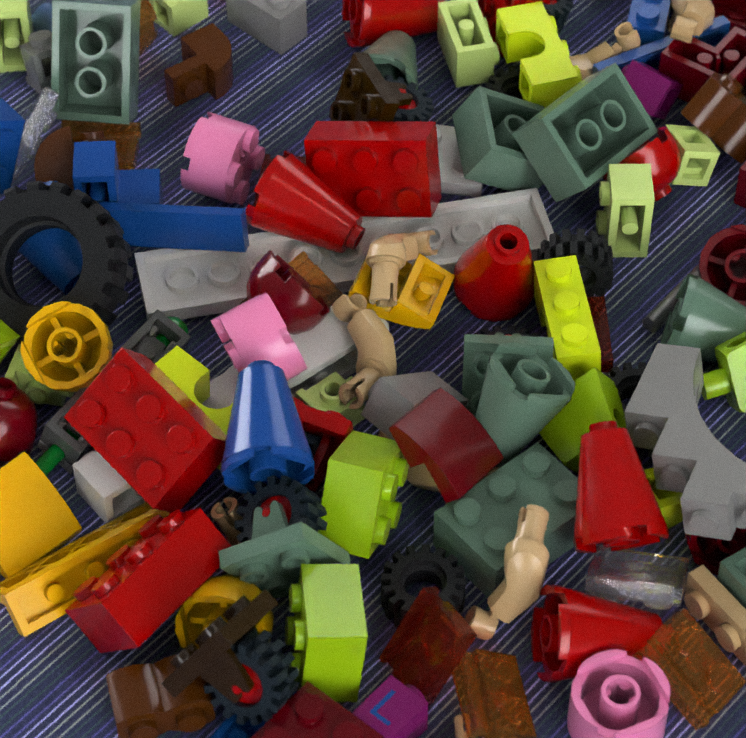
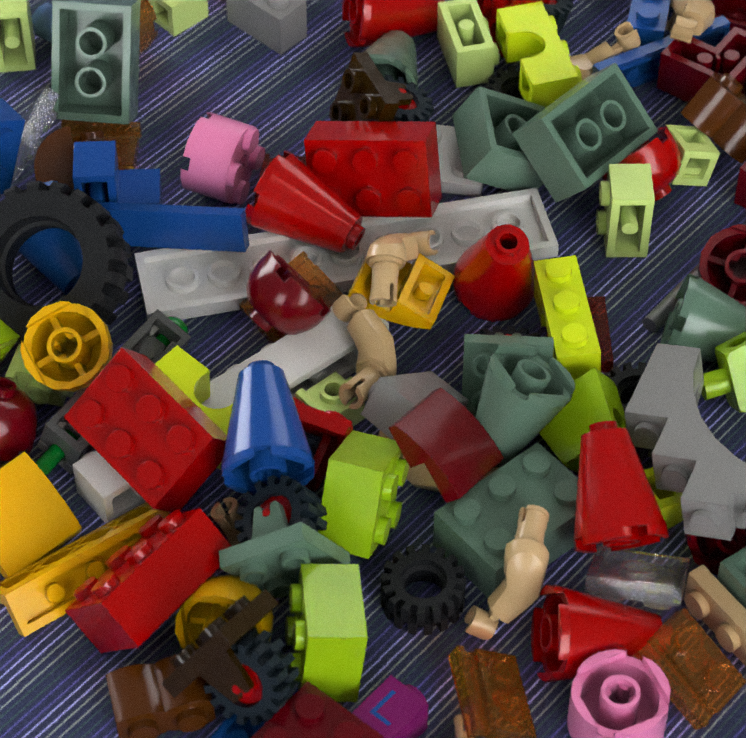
light grey brick [19,30,52,97] -> none
reddish brown brick [164,23,234,107] -> none
bright pink brick [210,292,307,381] -> none
clear red plate [379,586,477,706] -> none
black tyre [537,228,613,303] -> none
magenta brick [621,60,683,120] -> none

